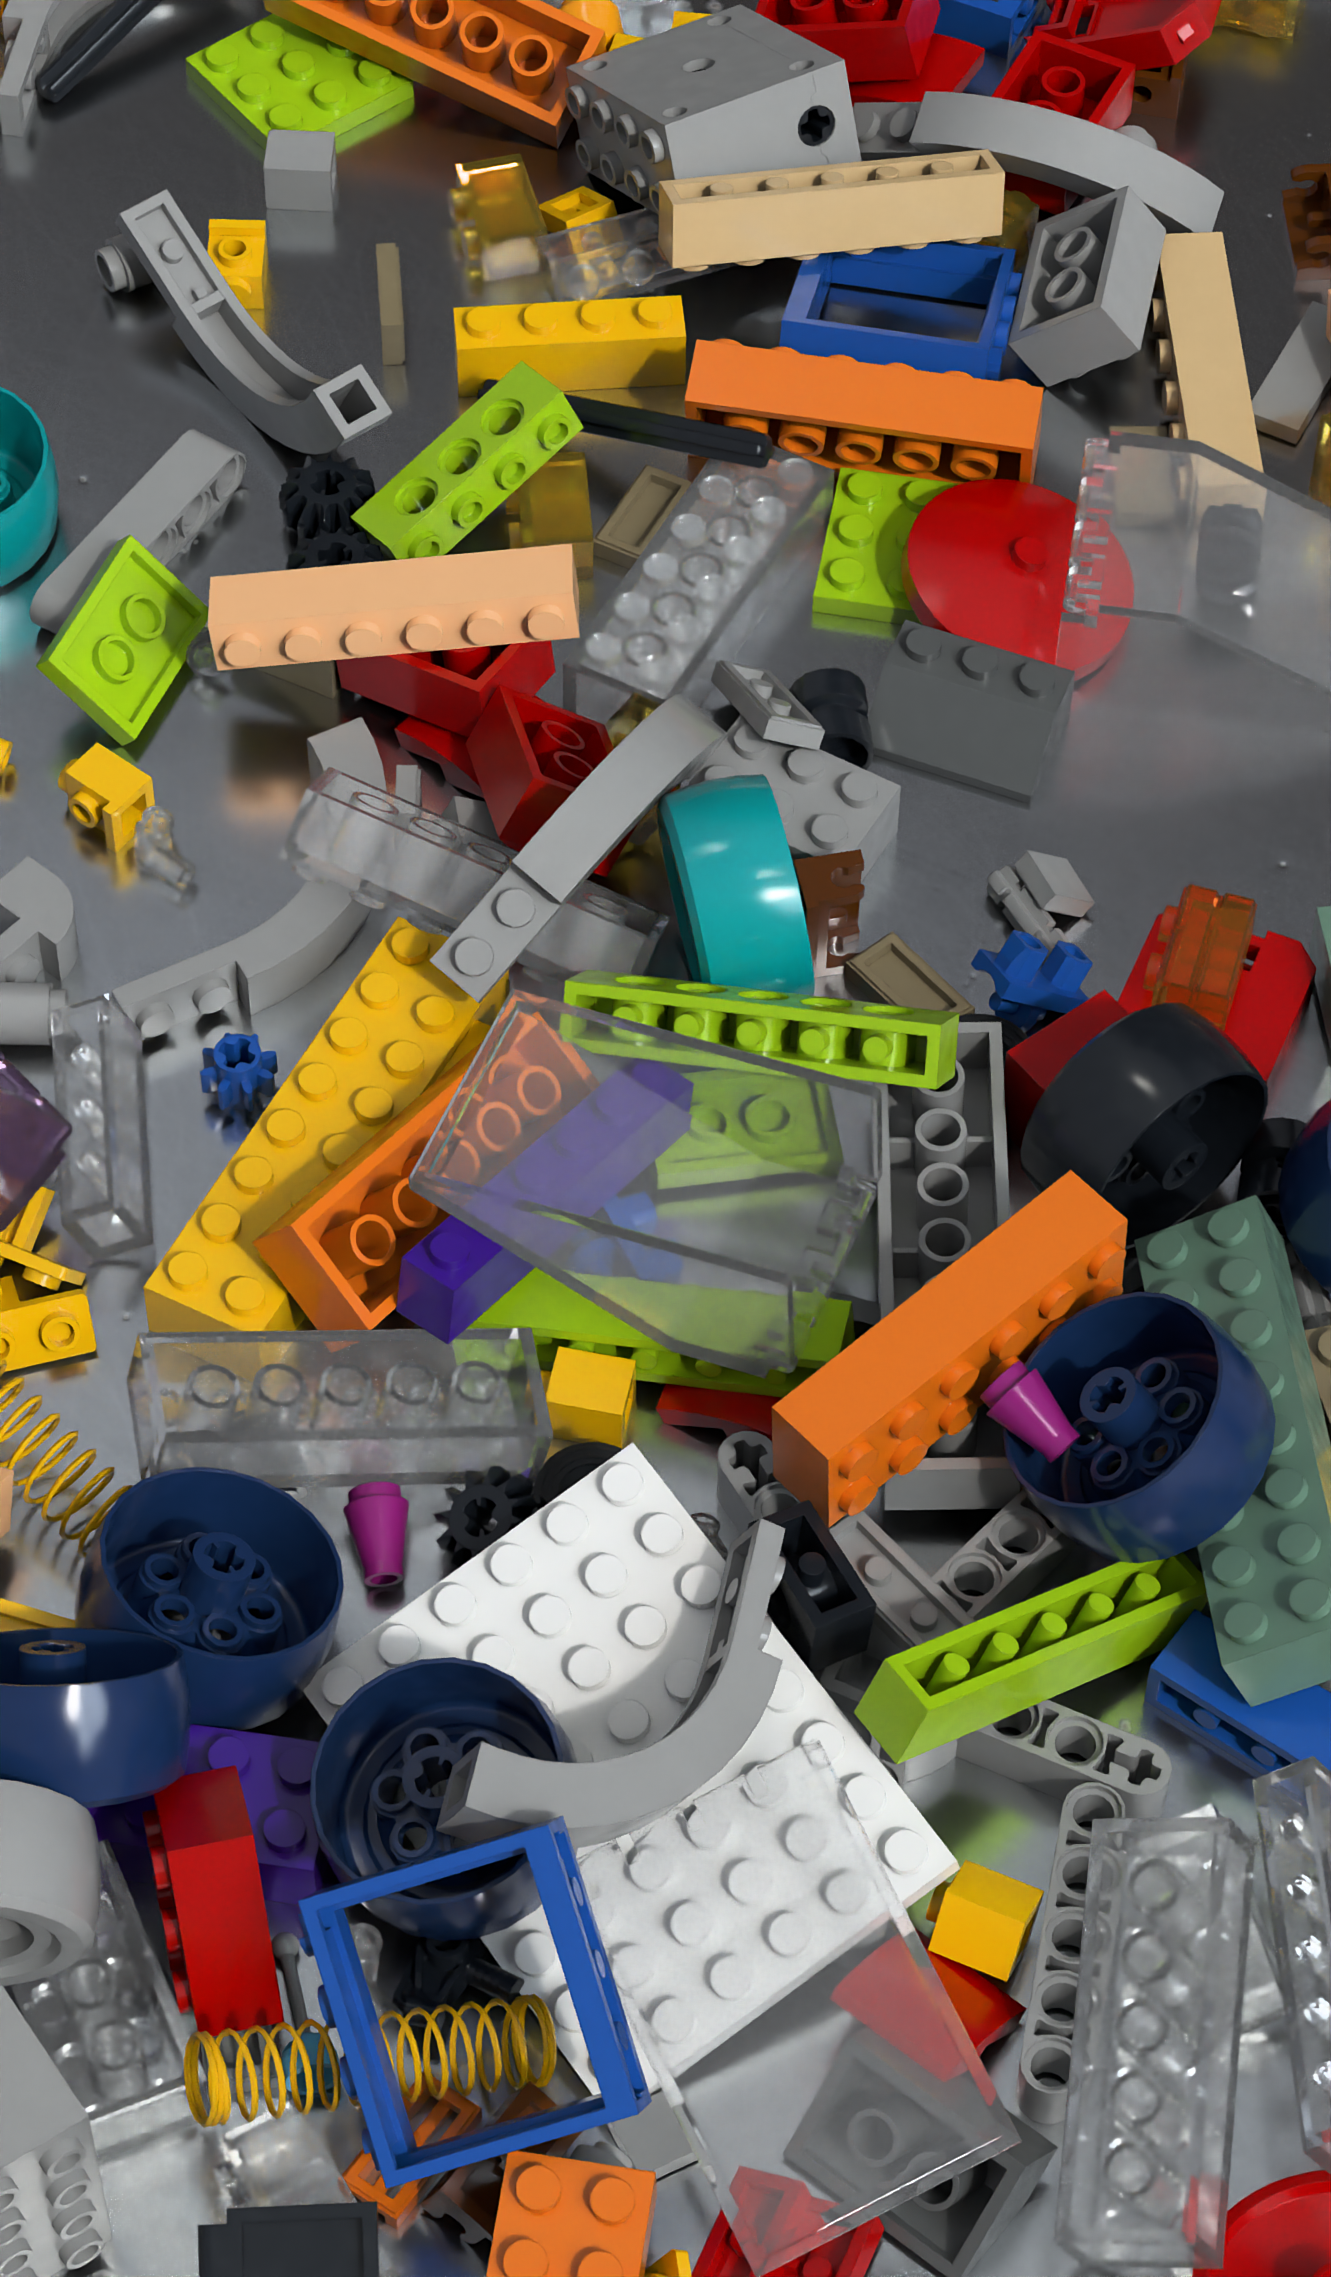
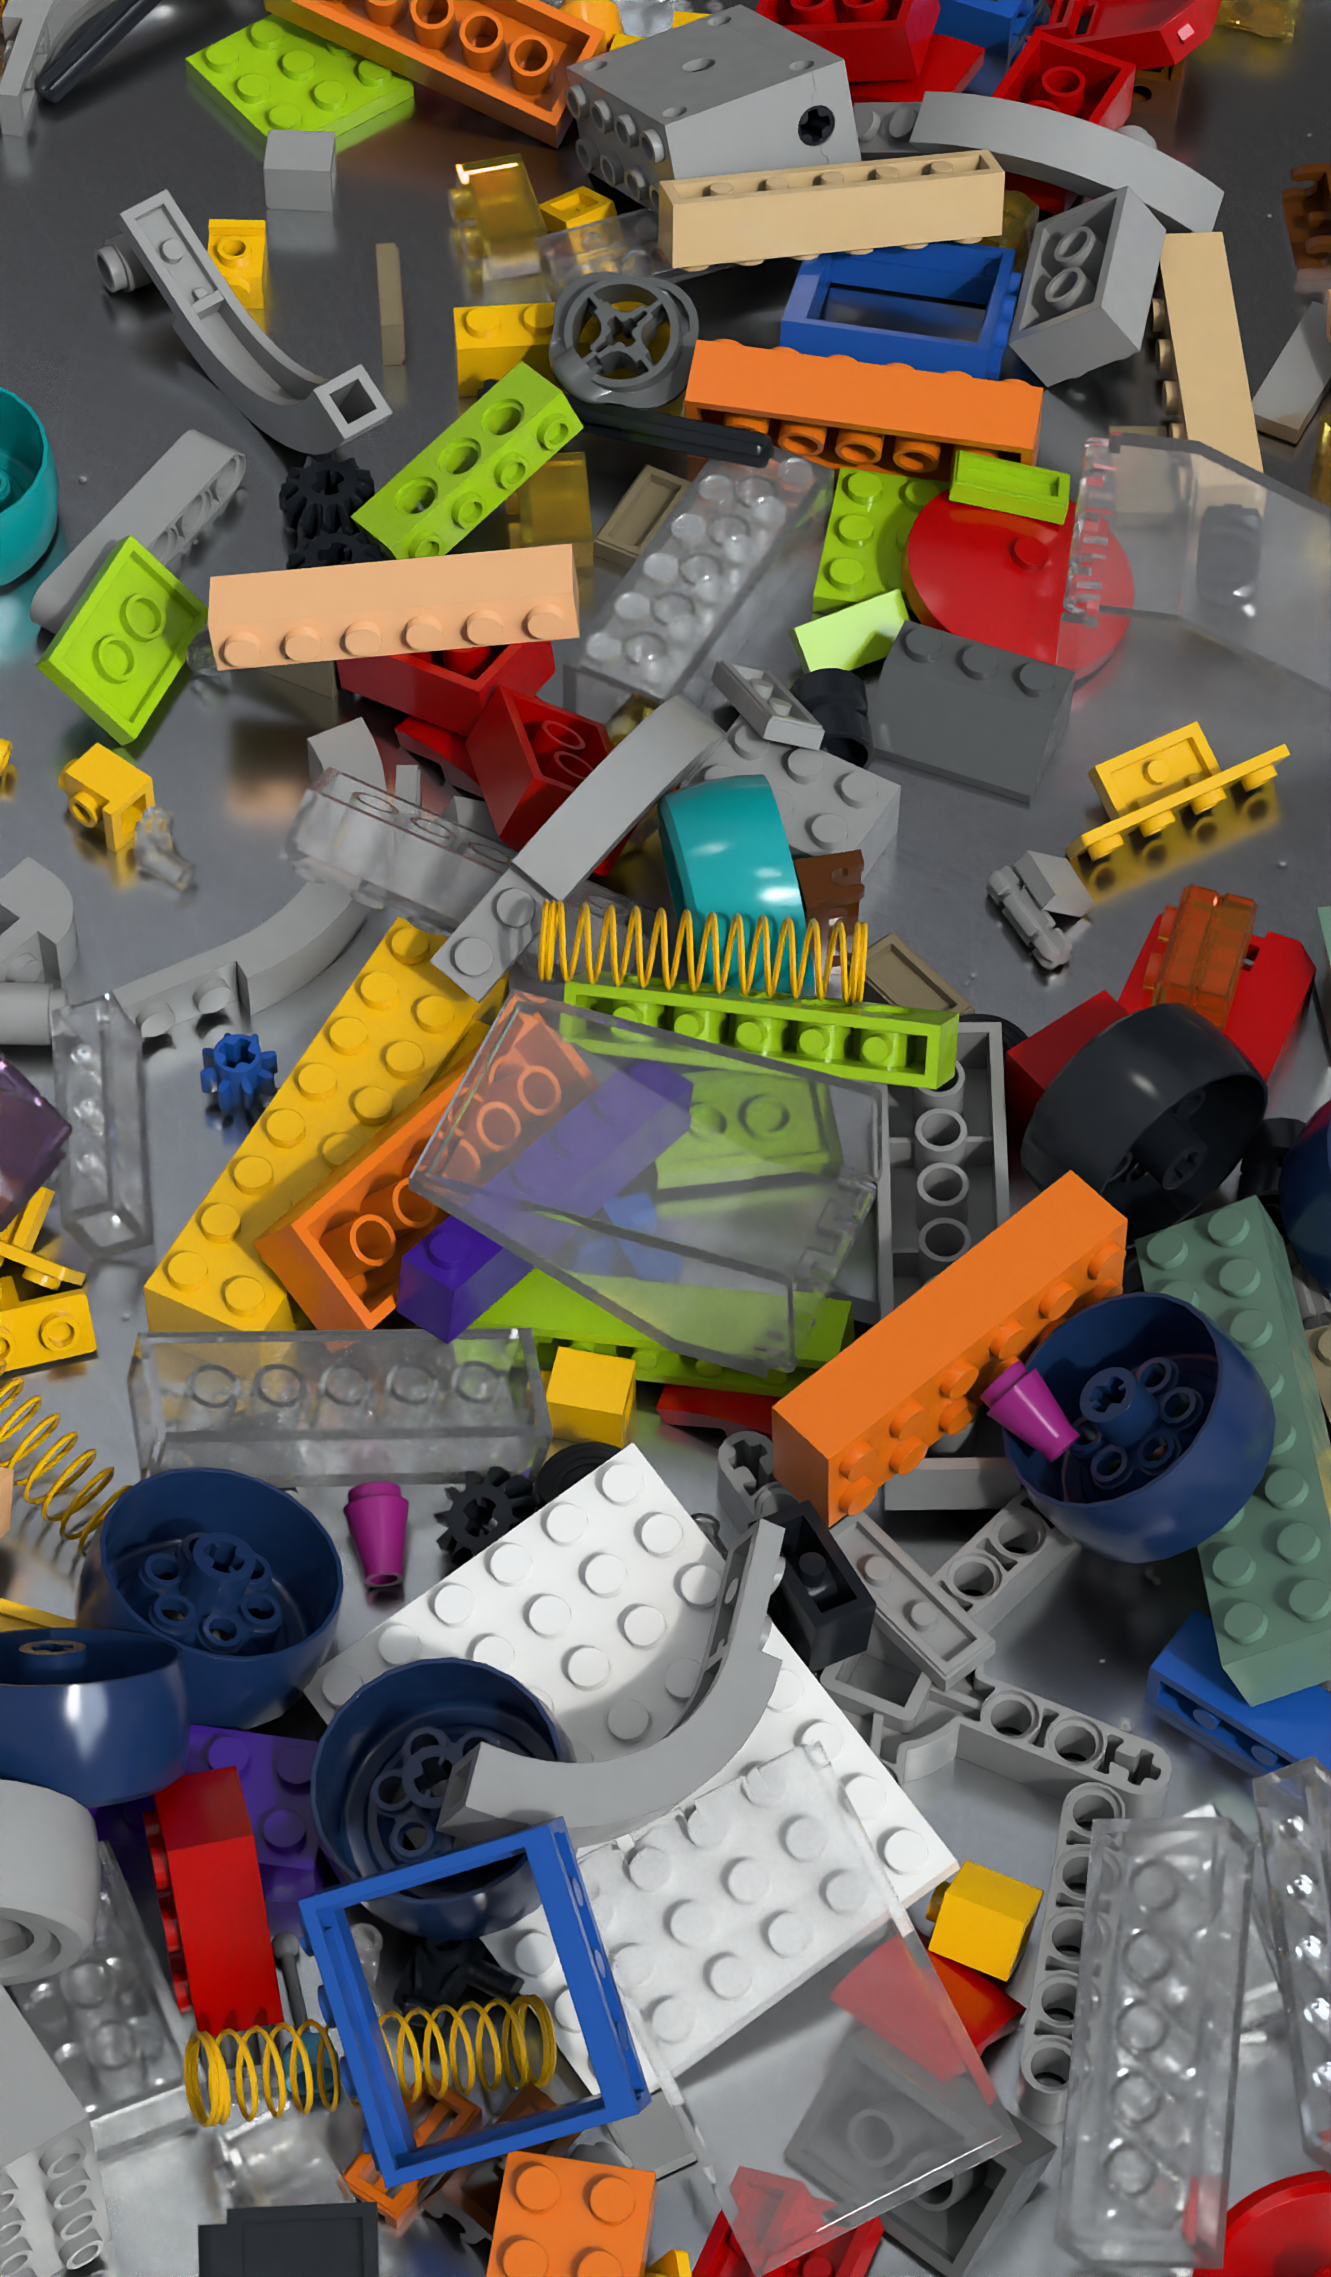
lime brick [854,1552,1208,1764] -> none
blue hips [971,930,1093,1033] -> none
none -> yellow piece [538,899,868,1004]
none -> dark grey piece [548,272,699,409]
none -> tile [788,588,911,674]
none -> lime tile [948,450,1071,525]
none -> yellow bracket [1064,721,1291,861]

